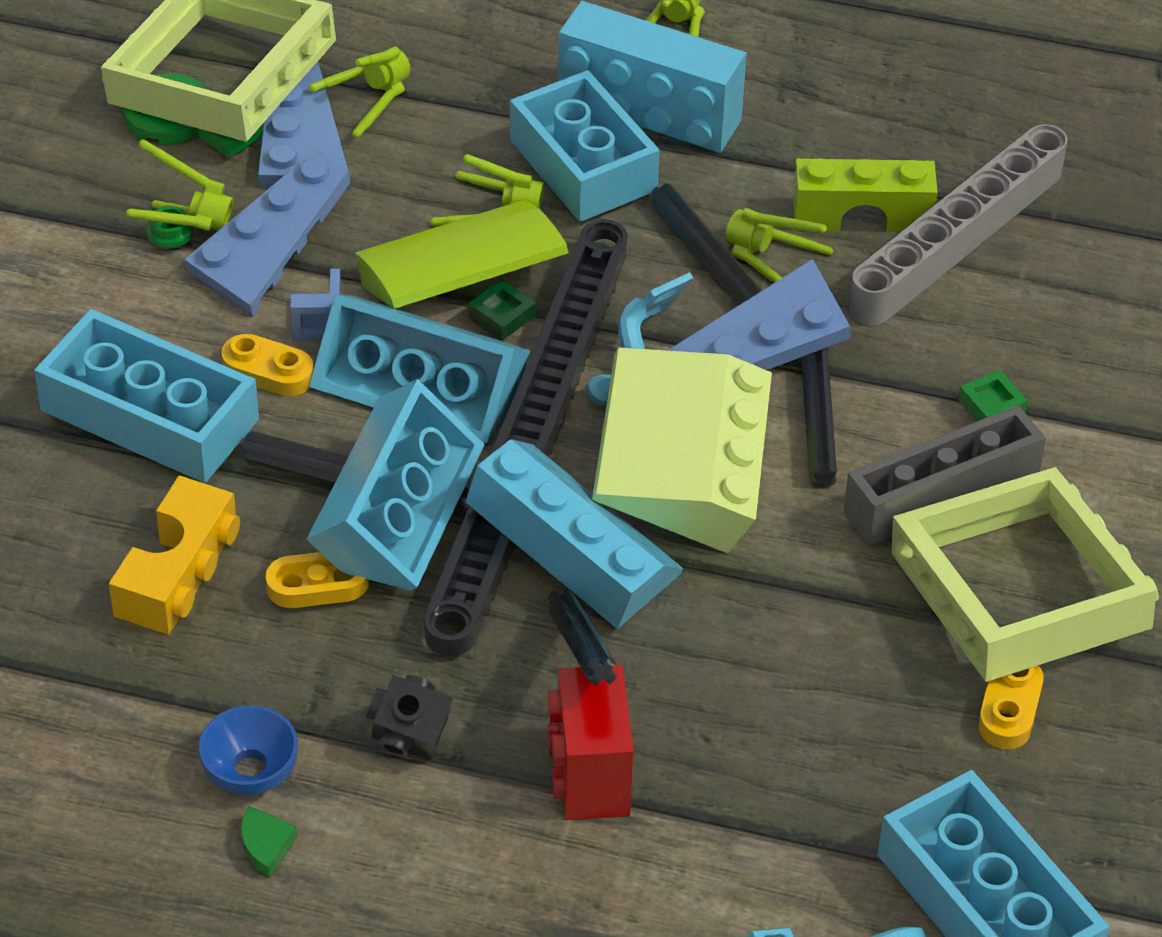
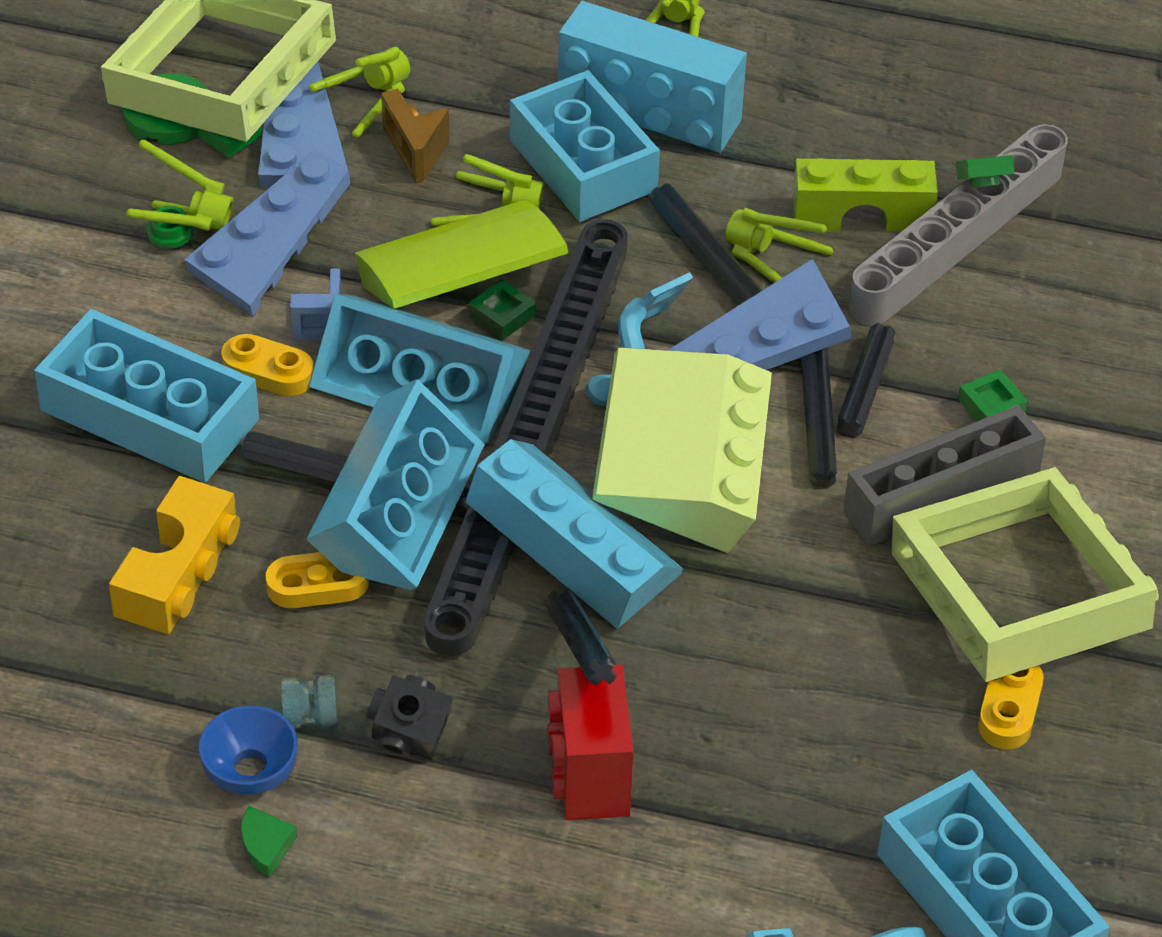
none -> clear light blue wheel [281,674,337,730]
none -> pearl gold slope [381,89,449,183]
none -> black axle [837,323,895,437]
none -> green plate [956,155,1014,188]

